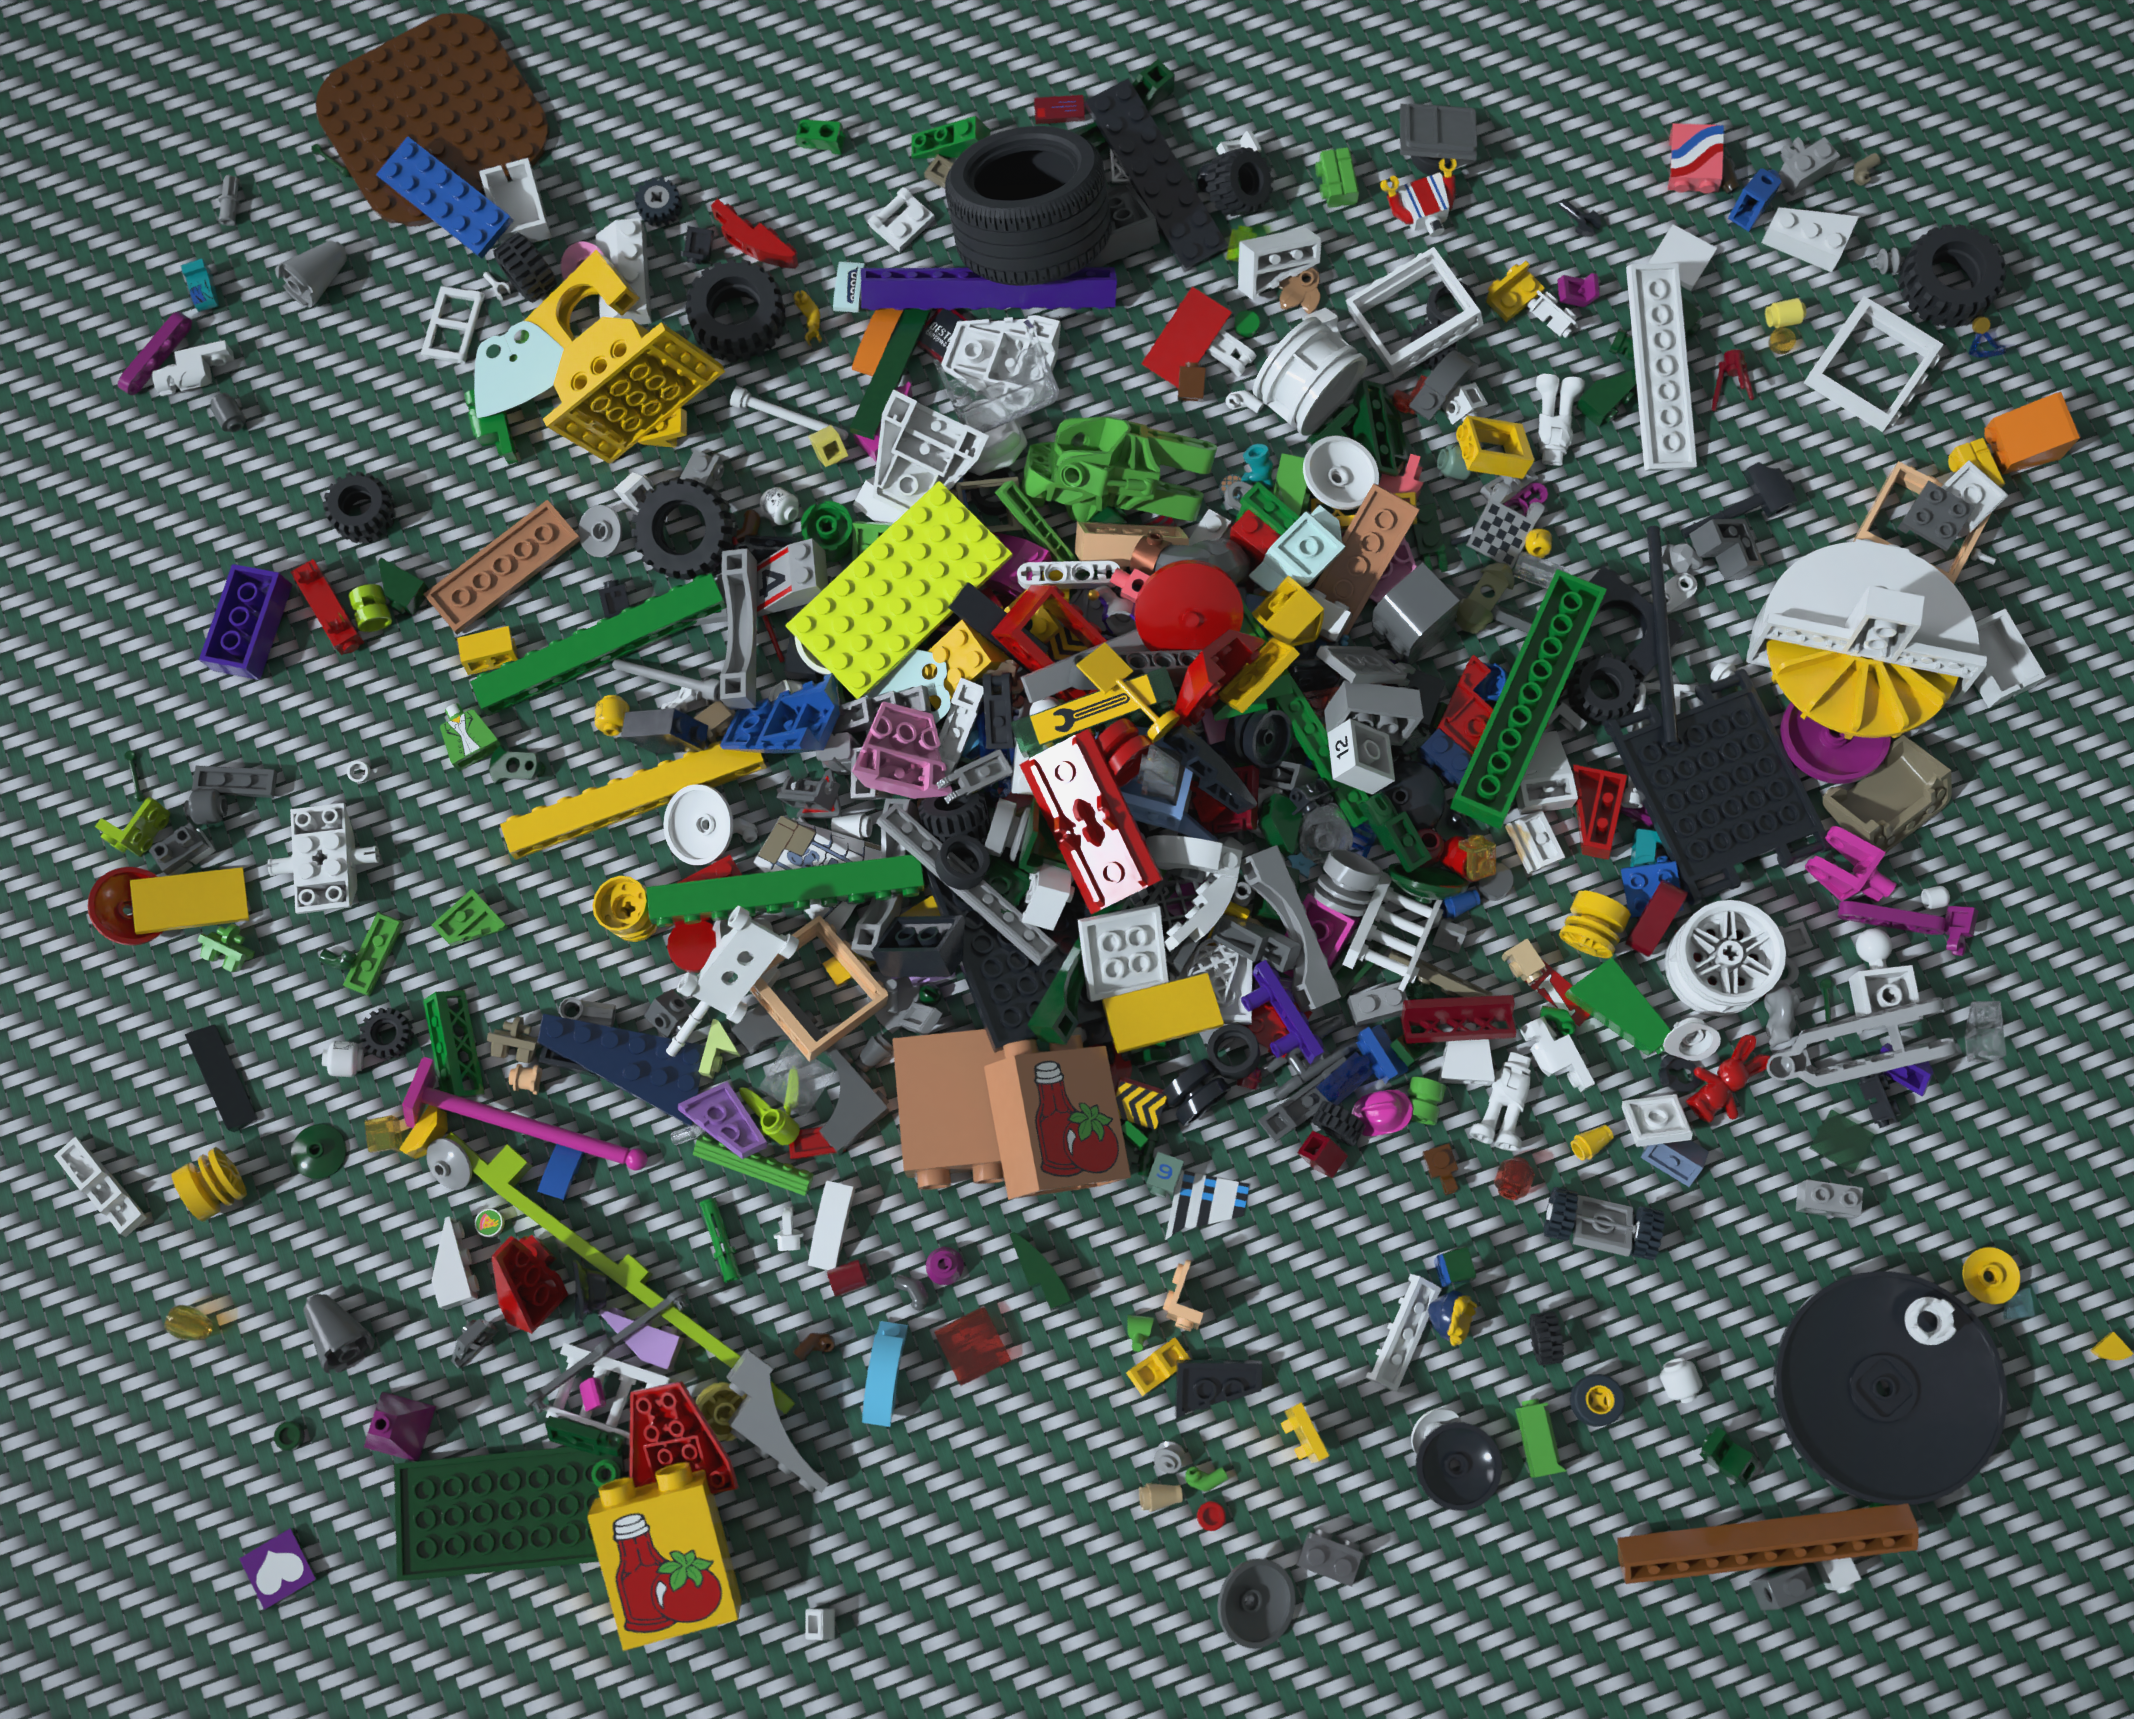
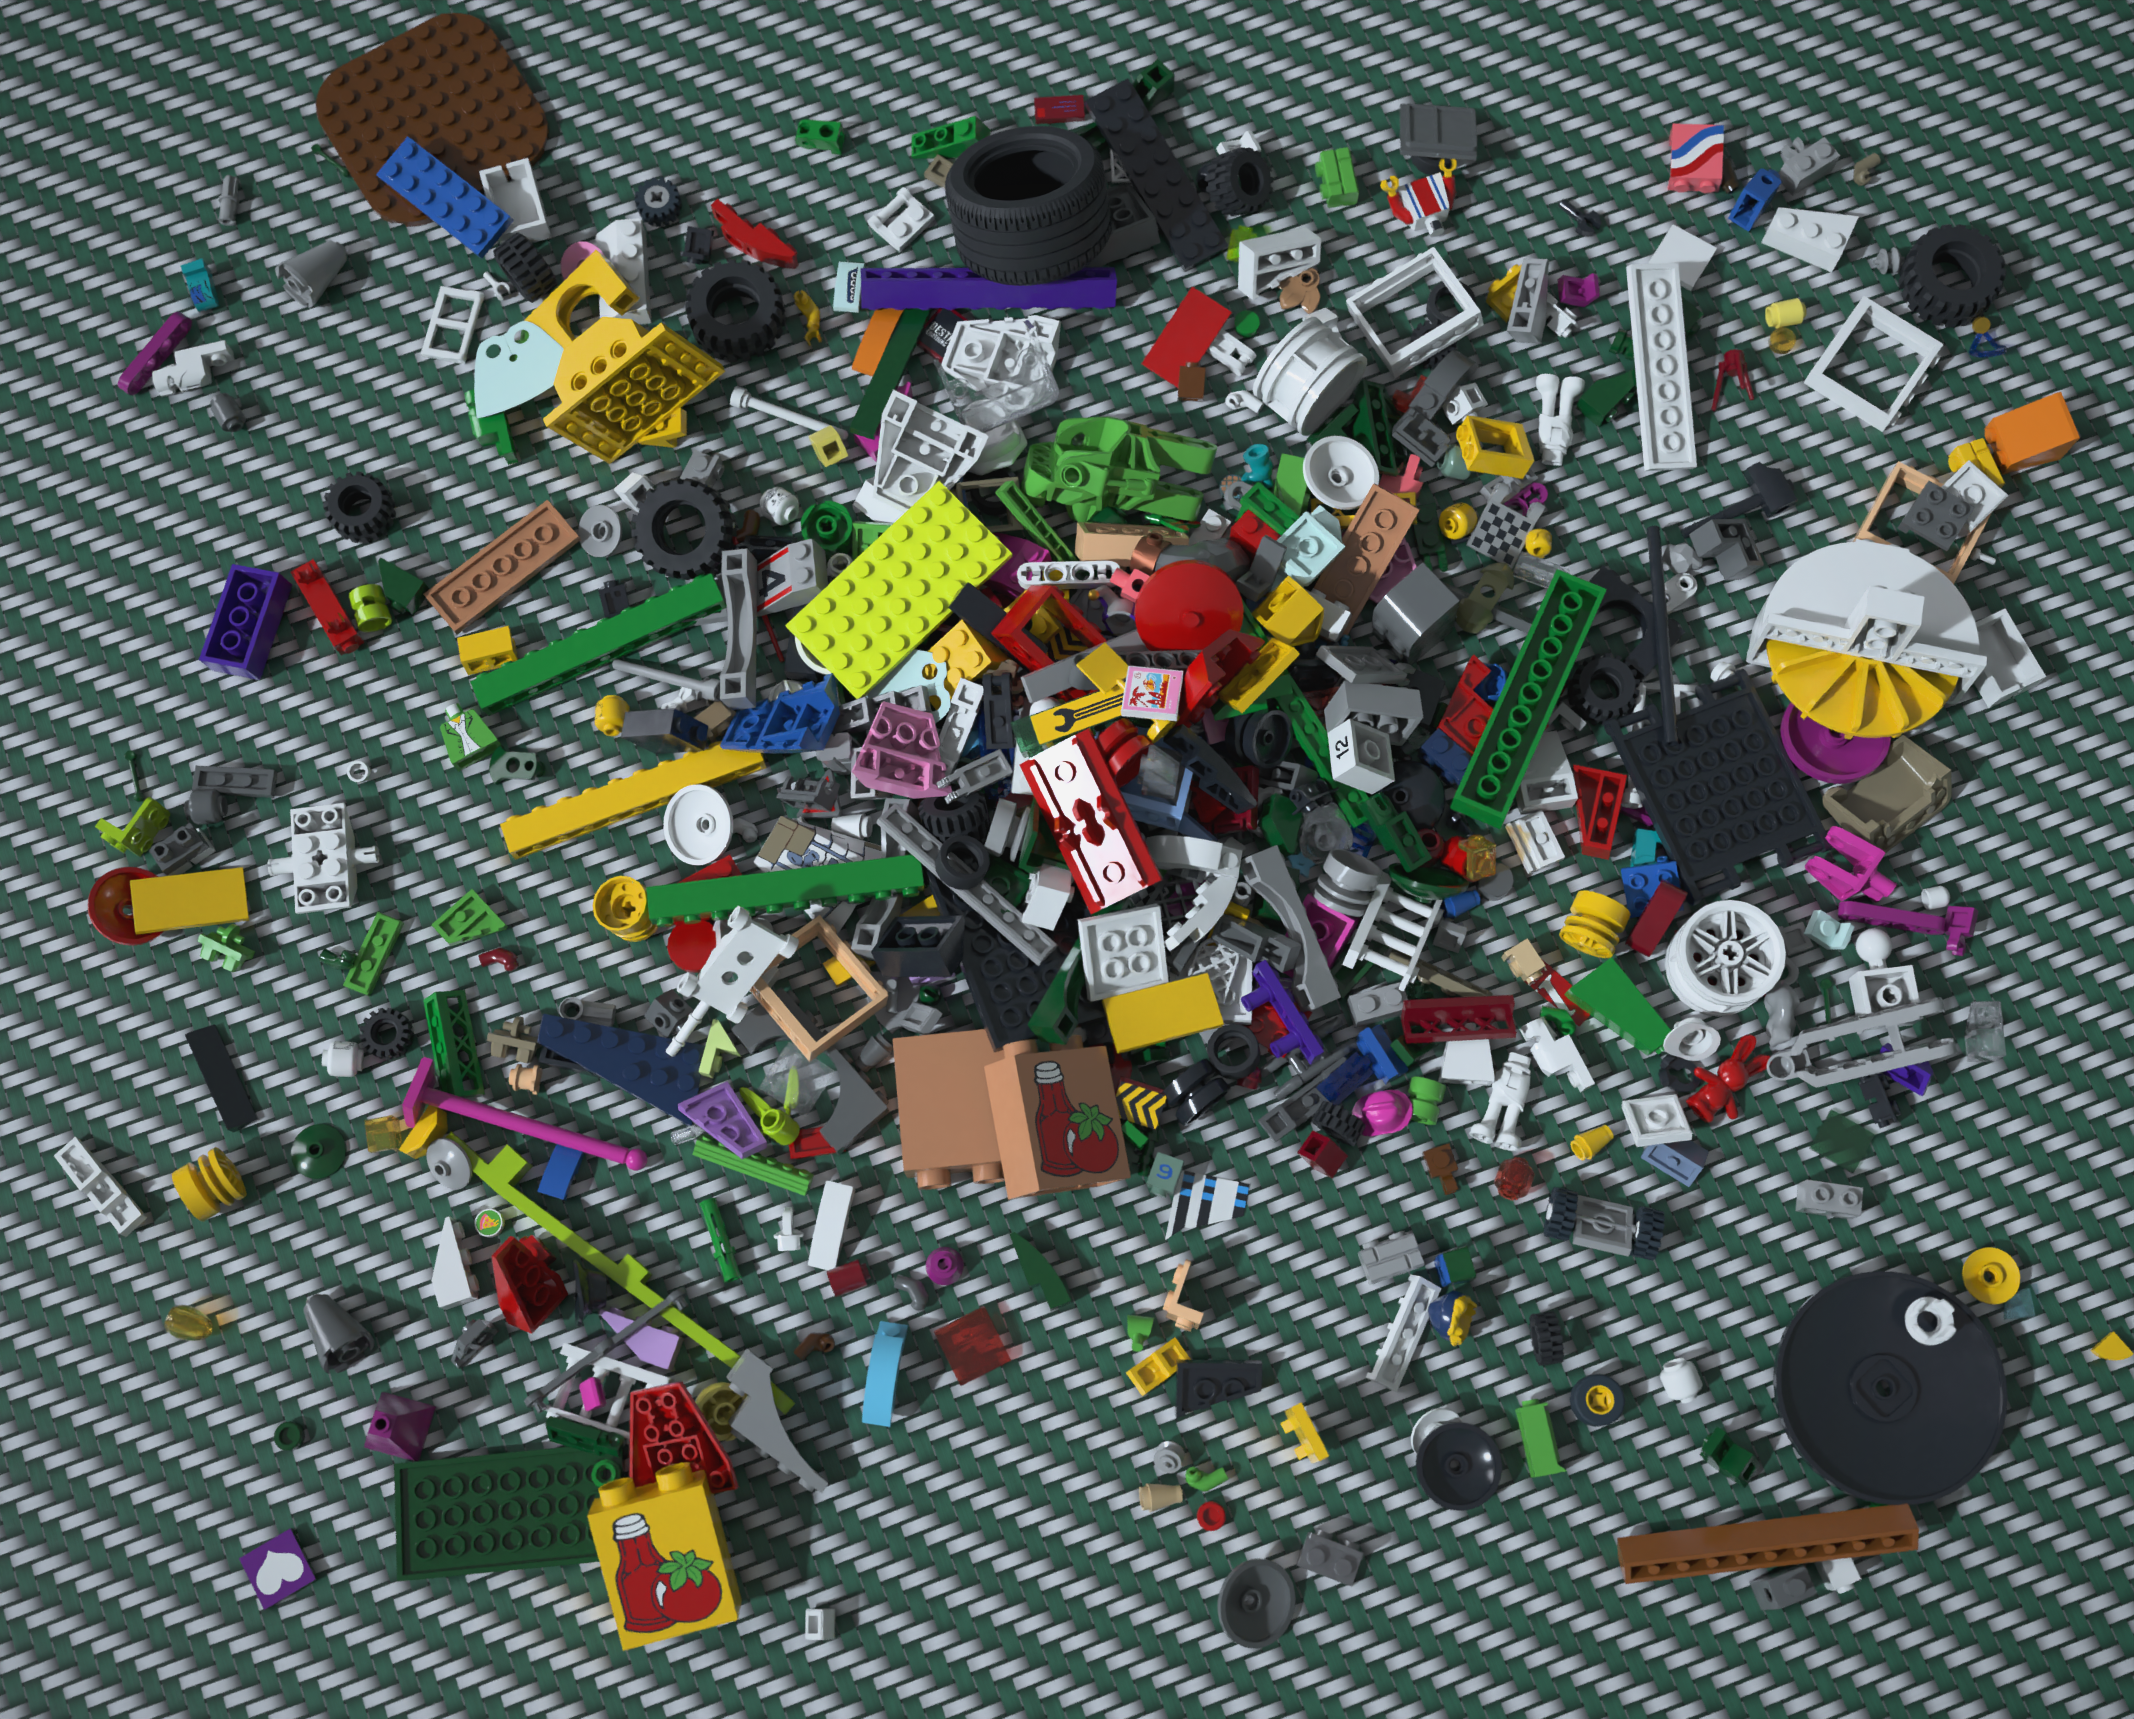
none -> dark red arm [478,948,519,971]
none -> white cone [828,553,853,578]
none -> tile [1121,666,1183,721]
none -> green piece [1145,513,1201,533]
none -> dark grey bracket [1236,535,1287,602]
none -> light grey brick [1358,1231,1424,1285]
none -> dark grey hinge [1392,406,1451,467]
none -> yellow head [1439,503,1478,540]
none -> light grey slope [1507,258,1549,344]
none -> light aqua bracket [1804,910,1854,950]

